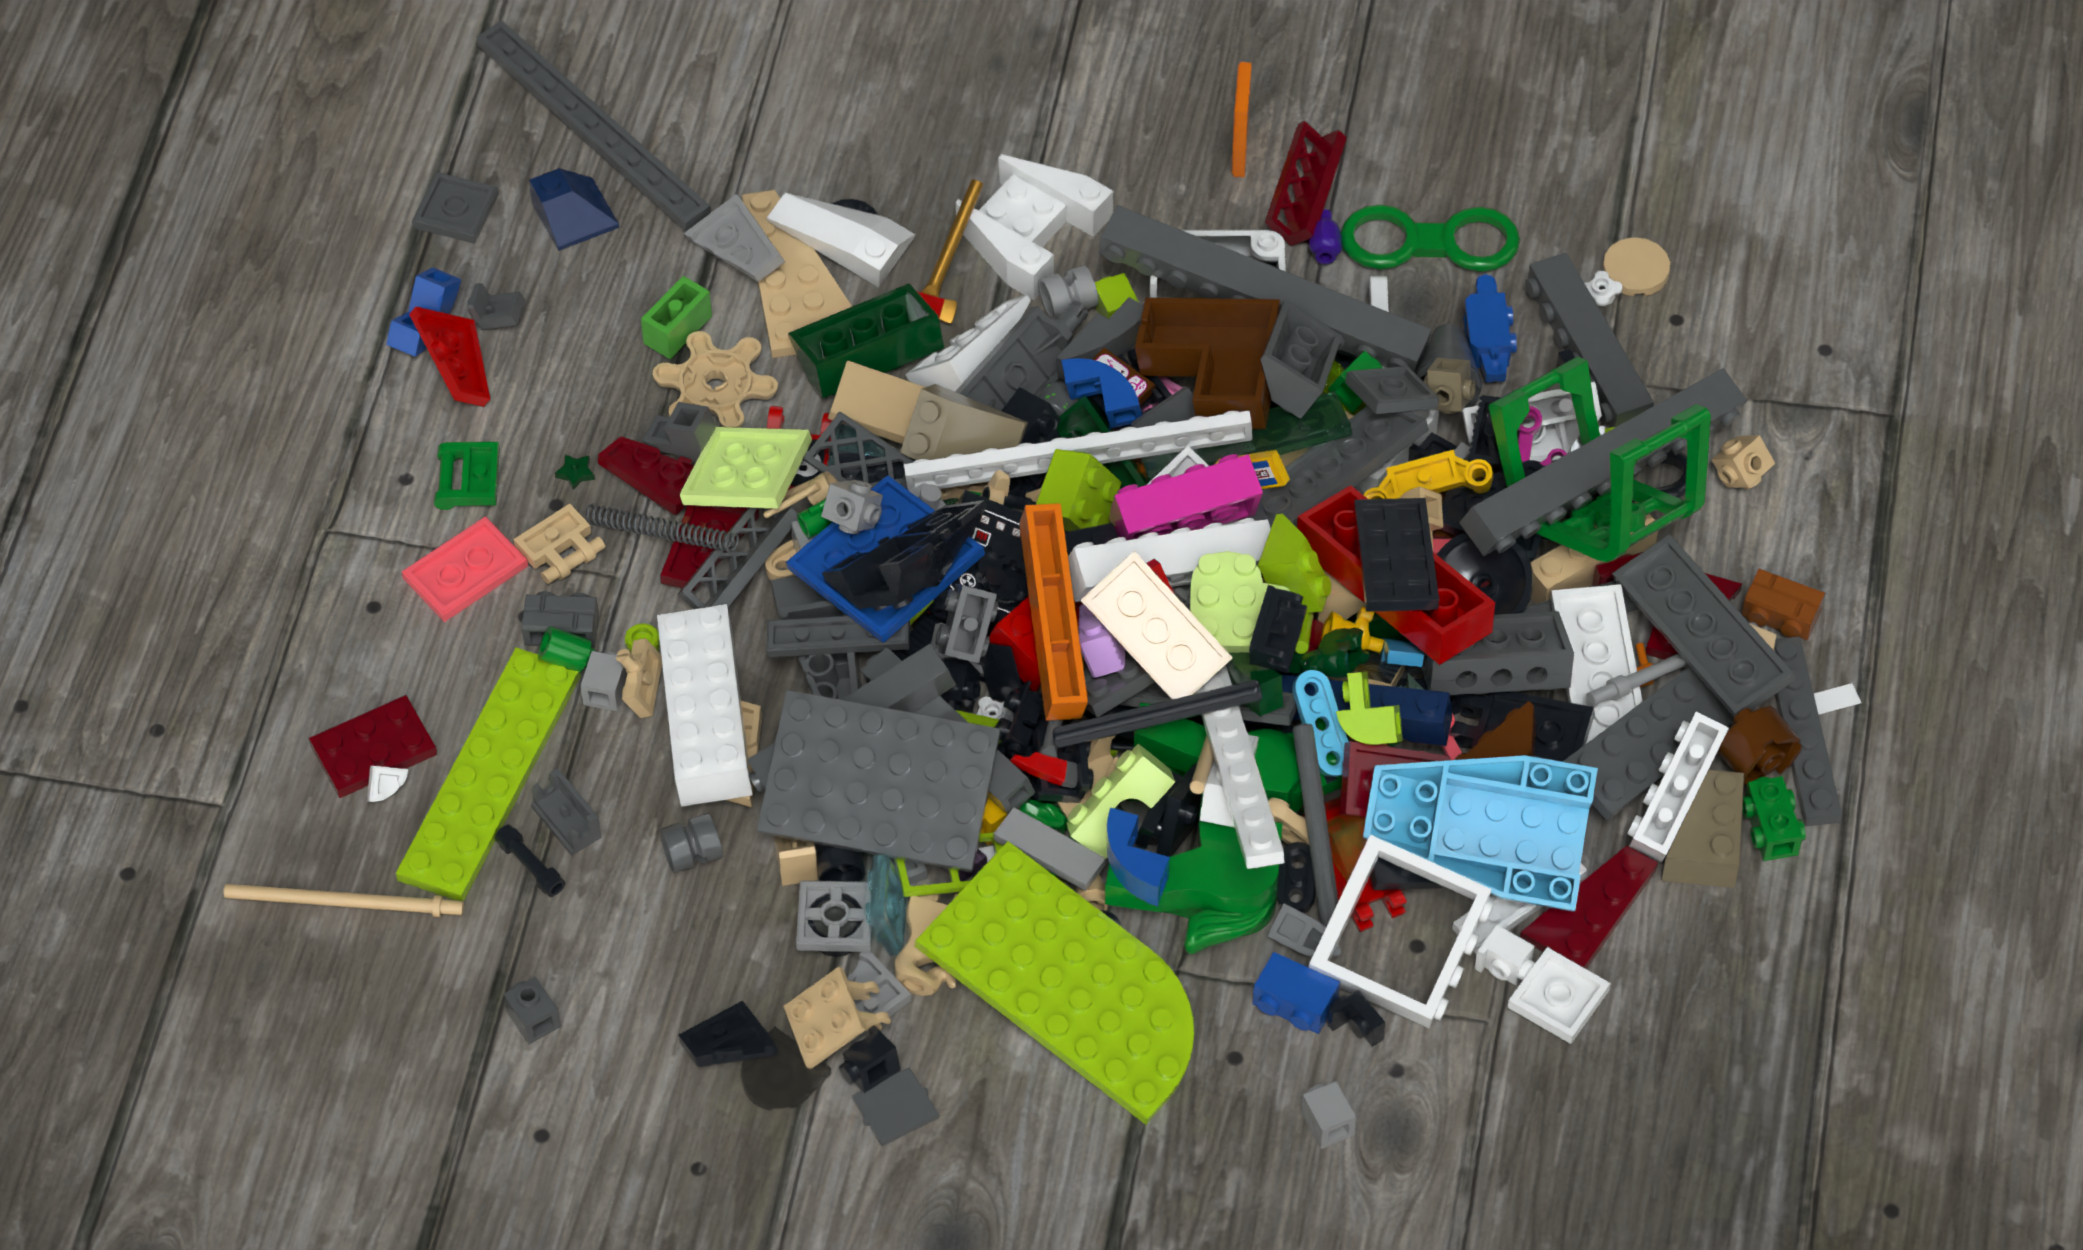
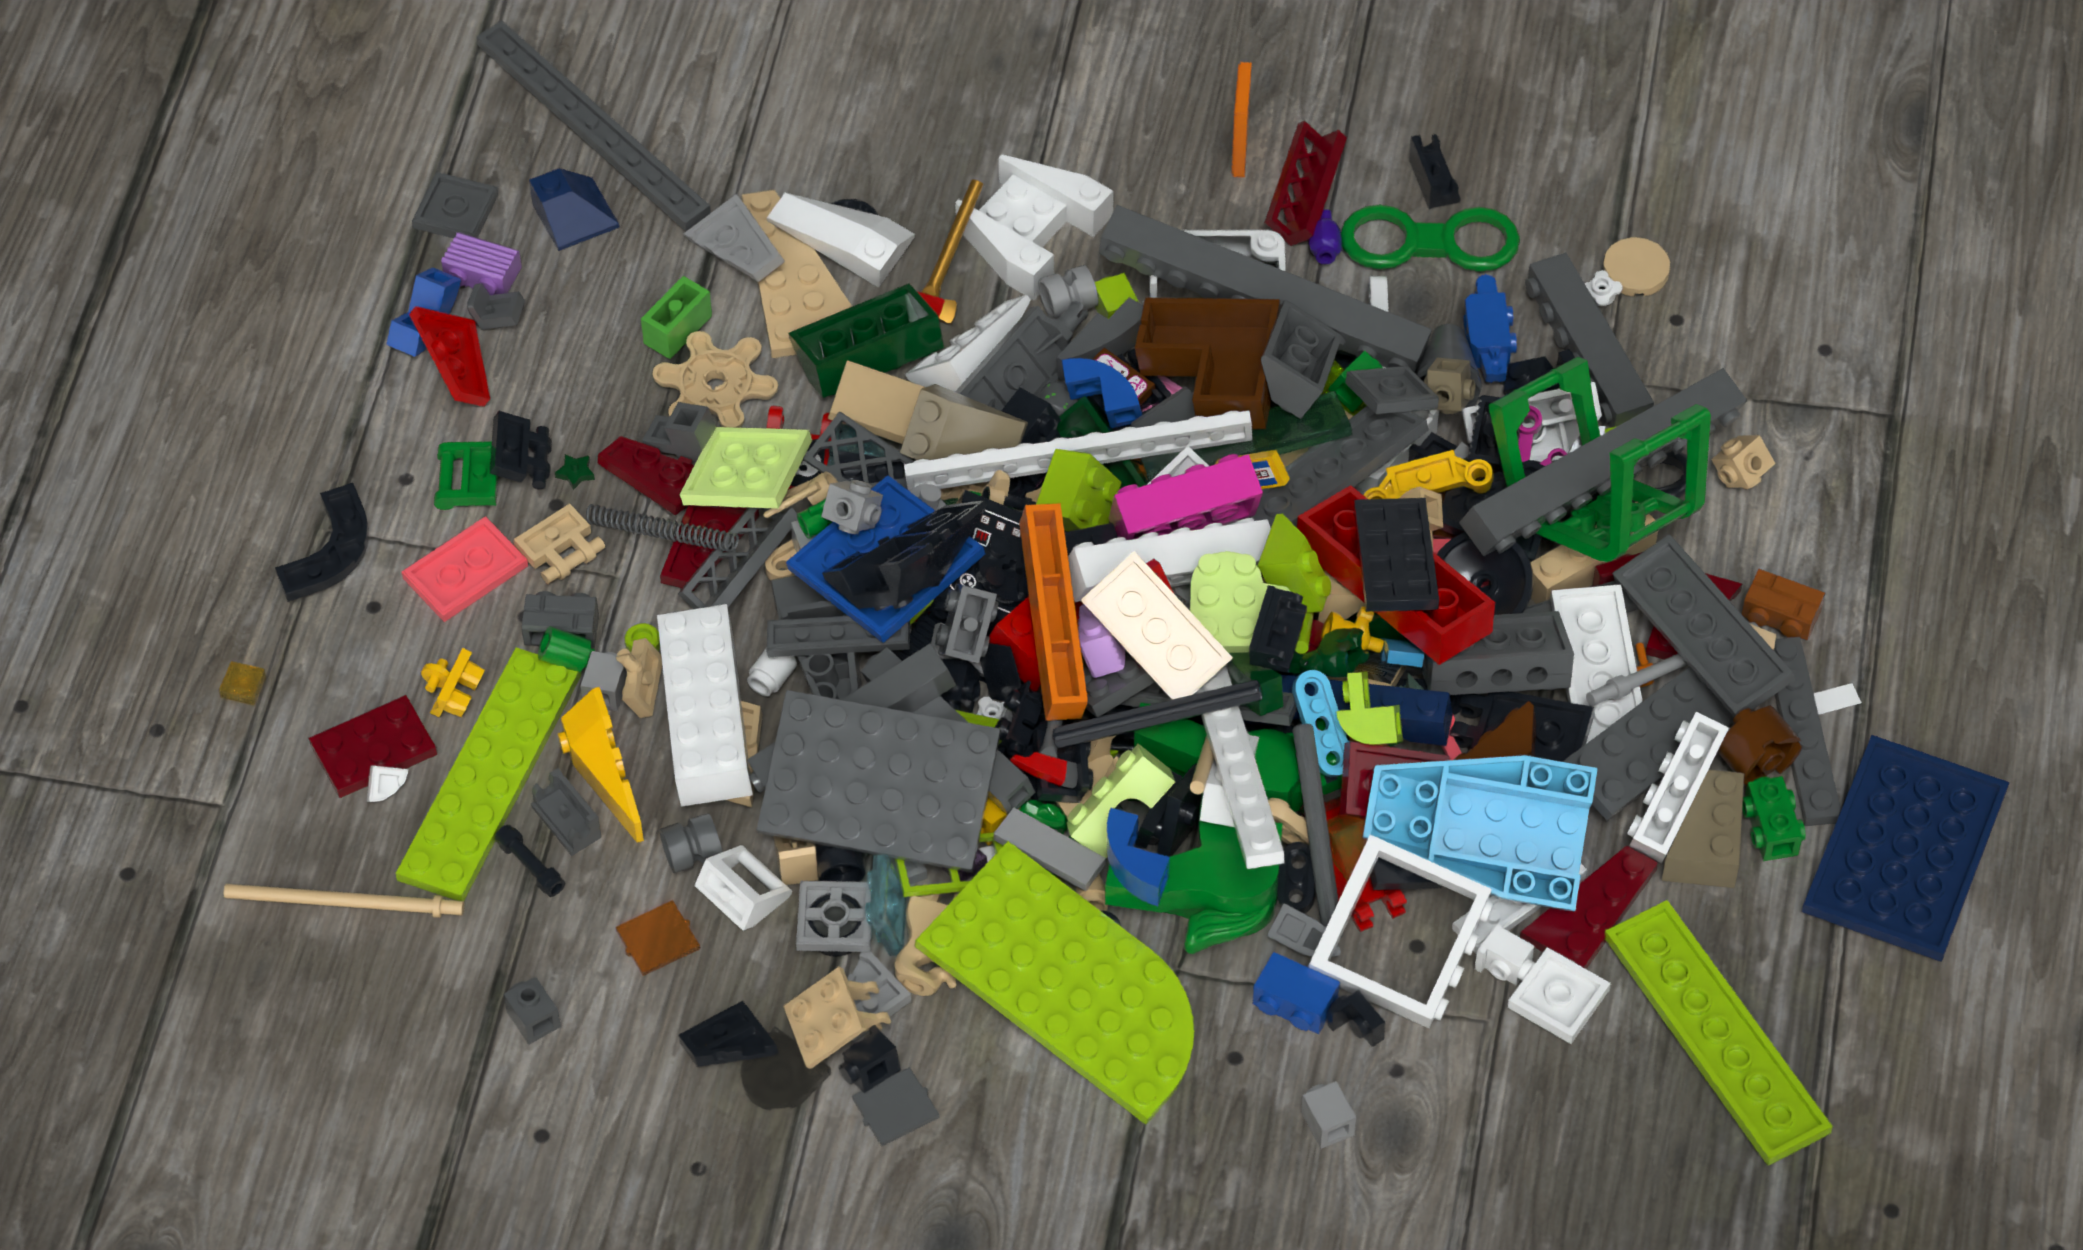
none -> clear yellow plate [219,661,266,705]
none -> black plate [275,482,369,602]
none -> yellow hips [421,648,485,717]
none -> medium lavender brick [441,232,522,295]
none -> black plate [489,411,552,489]
none -> yellow wedge [557,687,644,843]
none -> clear orange piece [616,900,700,976]
none -> white tile [695,845,792,931]
none -> white brick [747,649,797,696]
none -> black hinge [1409,134,1461,209]
none -> black bracket [1504,356,1560,394]
none -> lime plate [1605,900,1833,1166]
none -> dark blue plate [1802,735,2010,962]

